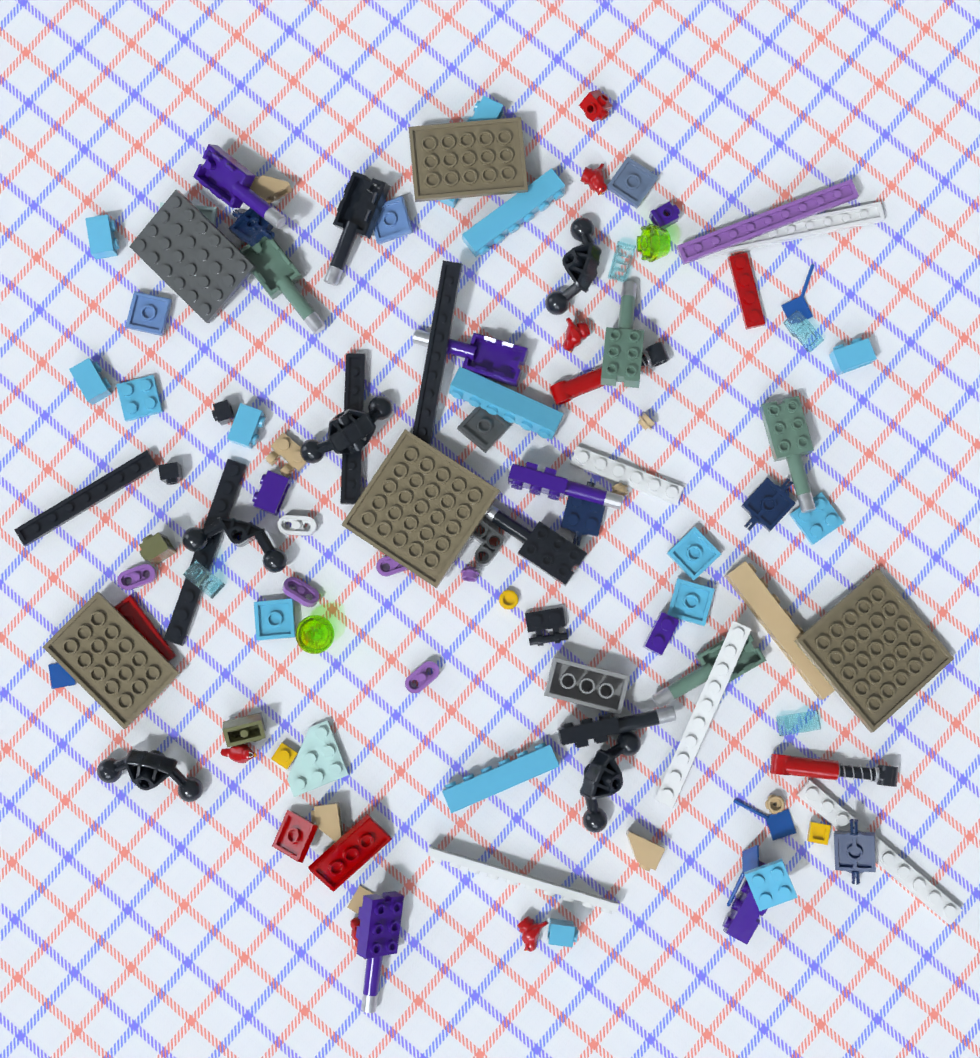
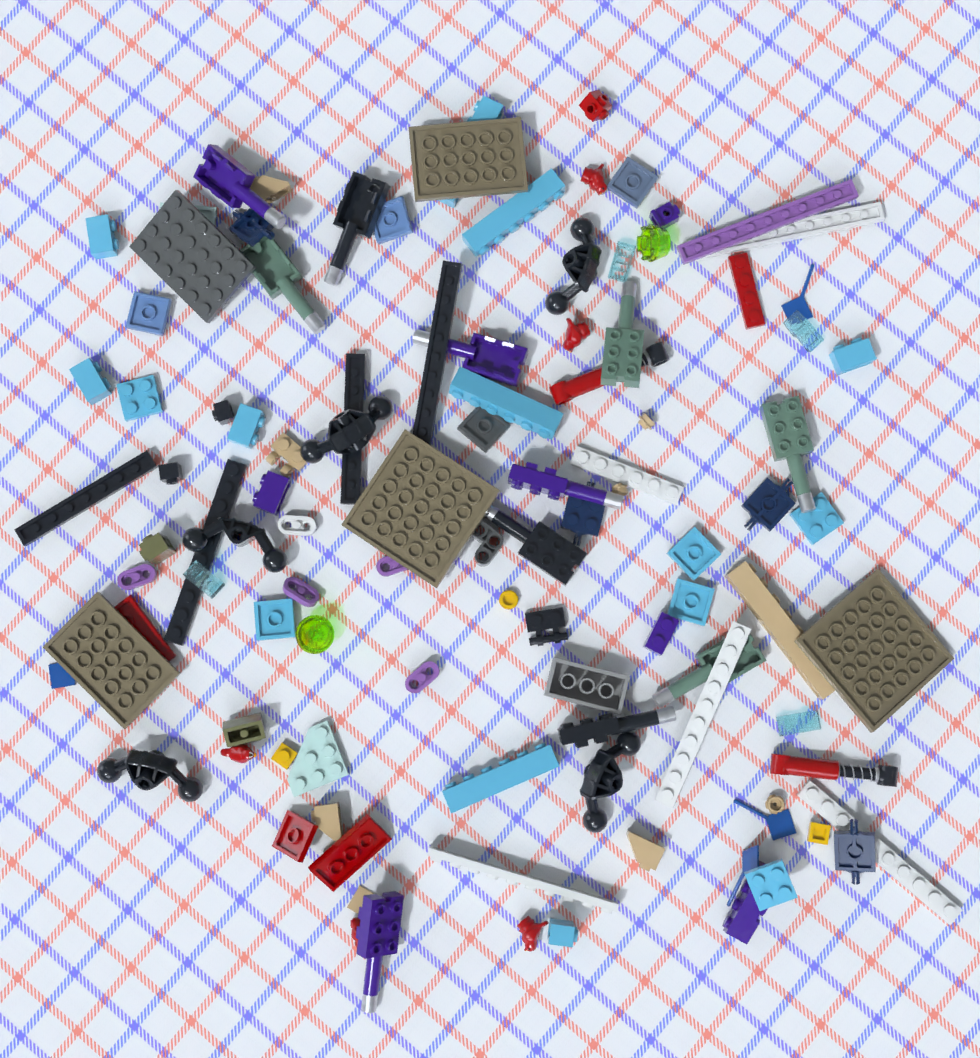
medium lavender plate [461,566,479,582] -> none

